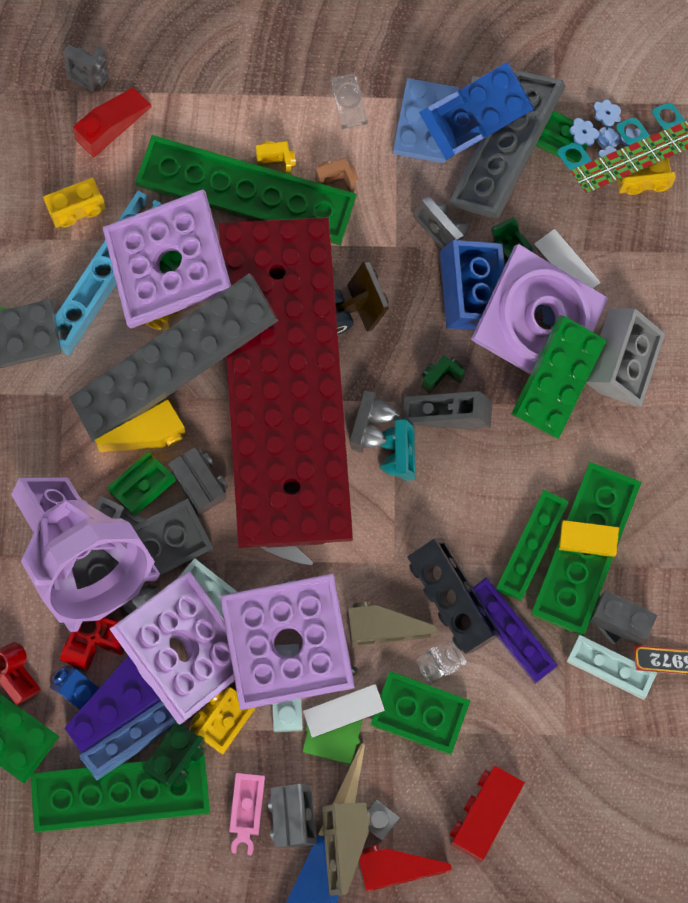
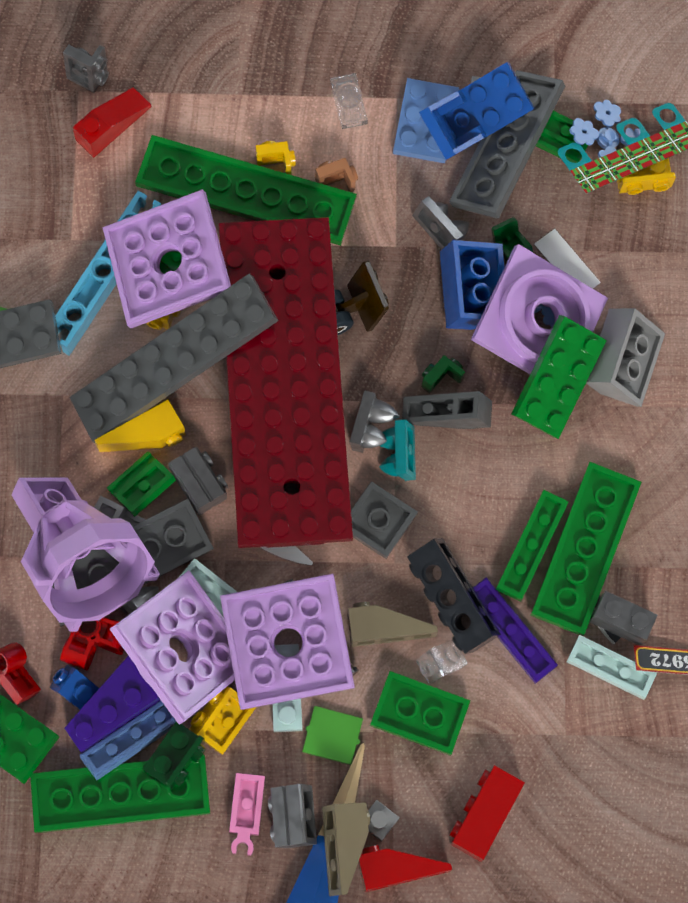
yellow bracket [43,177,106,228] -> none
white sticker [303,684,385,737] -> none
yellow tile [559,520,619,557] -> none
none -> dark grey plate [351,481,418,559]

